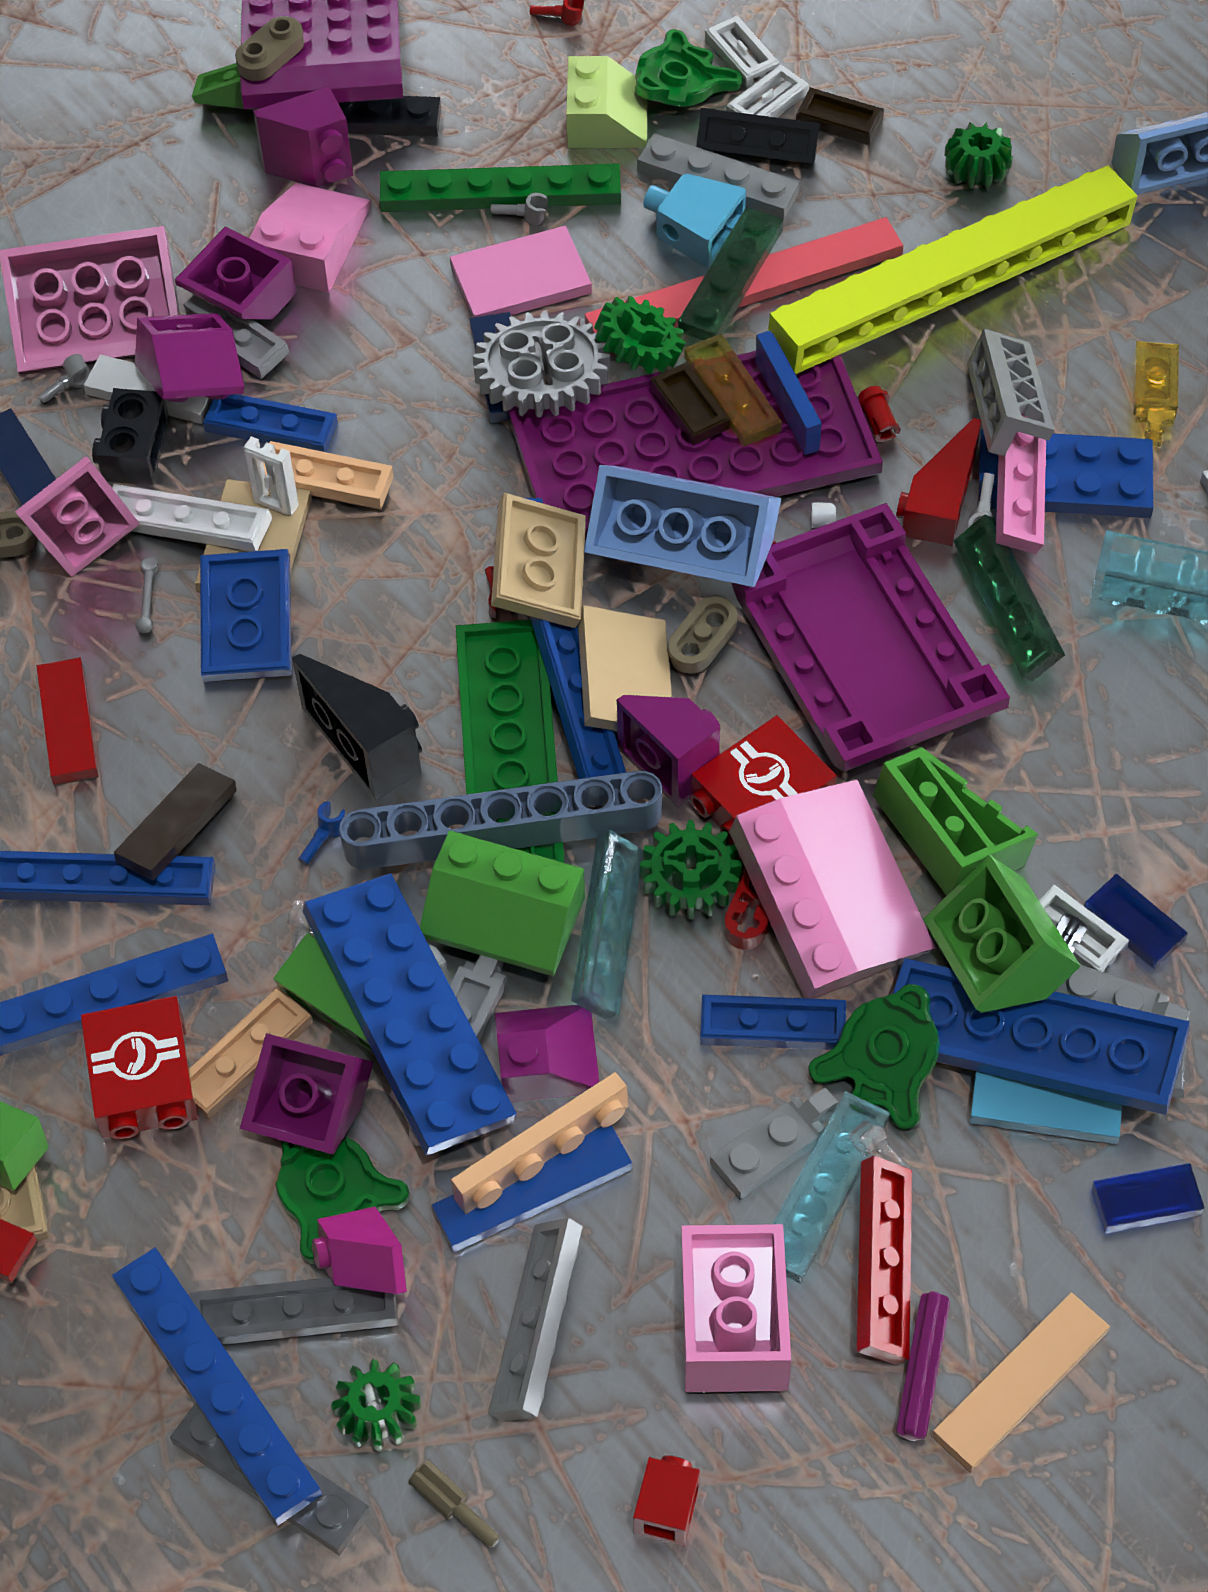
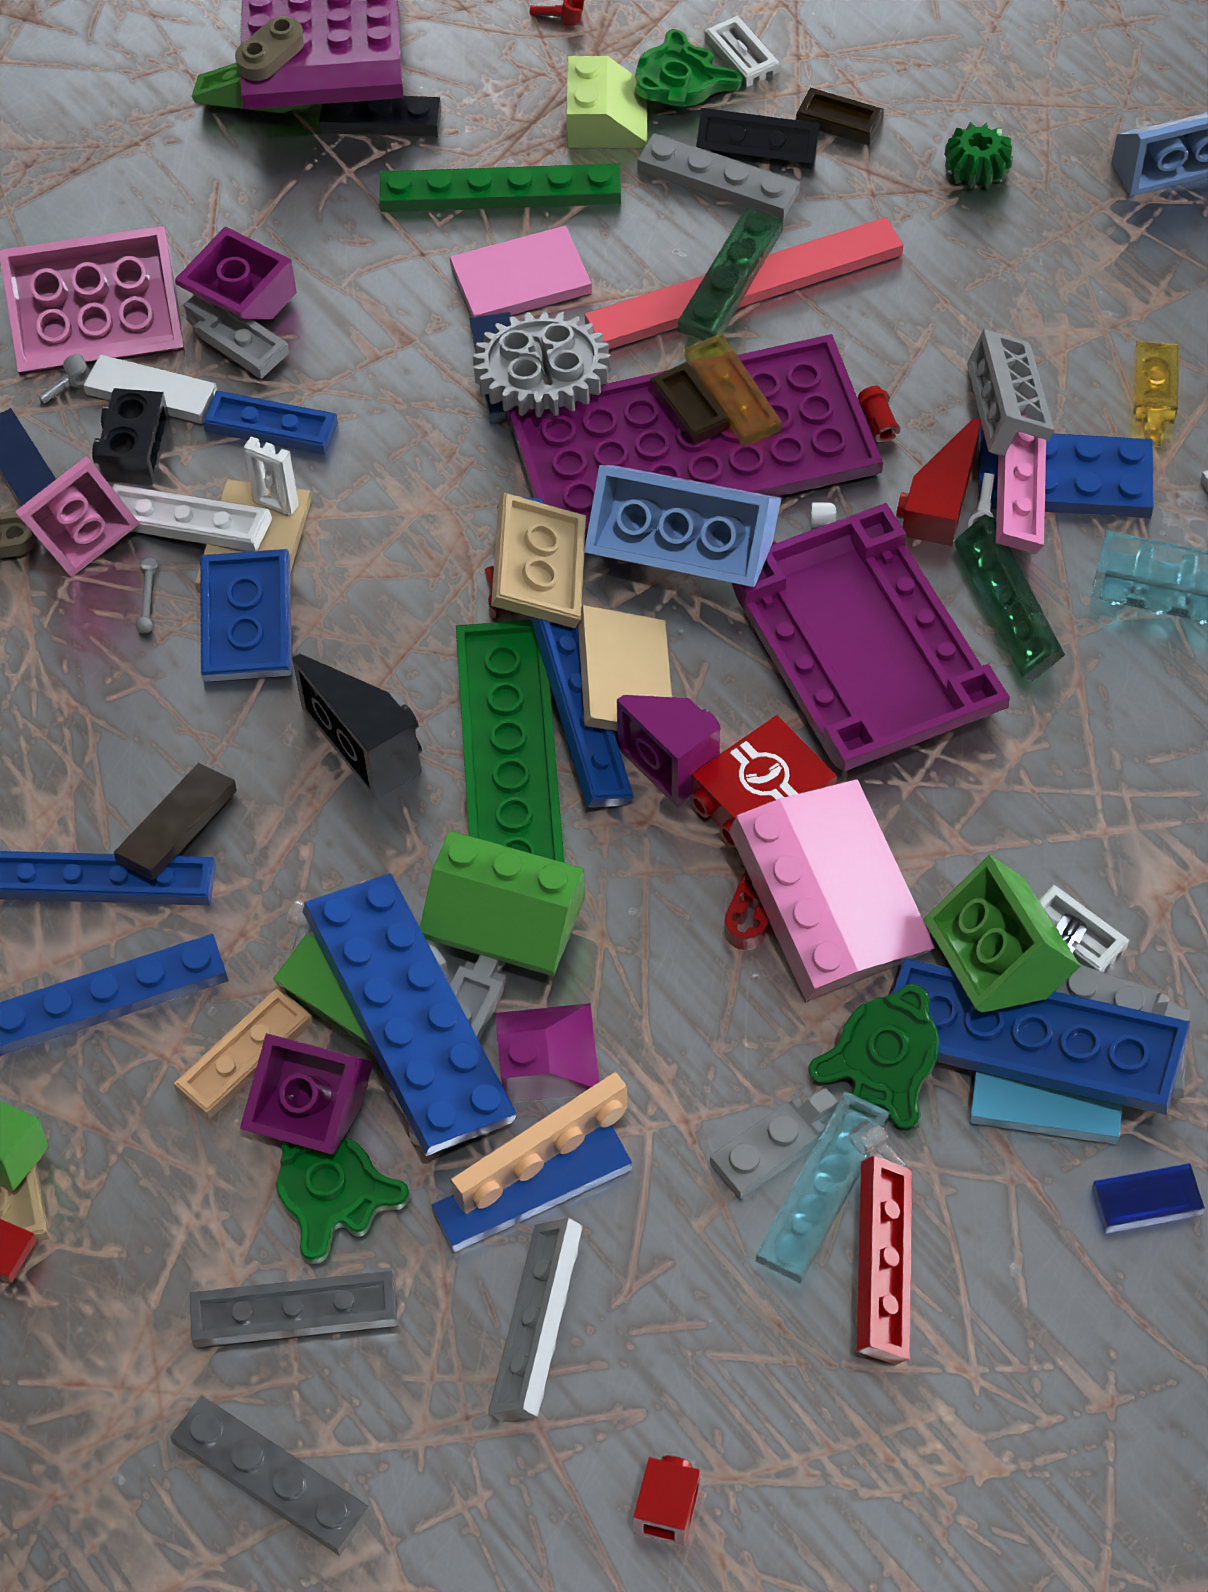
red tile [36,657,99,785] -> none
red panel [81,996,199,1139] -> none
blue plate [112,1247,322,1525] -> none
magenta slope [135,313,244,402] -> none
bright pink slope [249,183,371,293] -> none
magenta slope [253,86,354,187] -> none
light nougat plate [263,441,394,510] -> none
blue hand [298,801,345,865] -> none
dark pink slope [312,1207,407,1294] -> none
green gear [331,1358,421,1452] -> none
sand blue beam [339,771,662,869] -> none
dark tan axle [408,1460,500,1548] -> none
light grey hand [491,193,548,226] -> none
clear light blue plate [571,830,643,1020] -> none
green gear [594,296,686,374] -> none
green gear [640,820,742,919] -> none
medium azure torso [643,174,746,268] -> none
dark tan plate [668,596,737,674] -> none
bright pink slope [681,1224,791,1392] -> none
blue tile [700,994,846,1050] -> none
white tile [726,64,809,118] -> none
blue tile [755,330,822,455] -> none
neon yellow brick [768,165,1138,374] -> none
bright green wedge [873,747,1038,896] -> none
magenta axle [896,1291,950,1442] -> none
light nougat tile [932,1292,1110,1473] -> none
clear blue tile [1084,873,1188,970] -> none

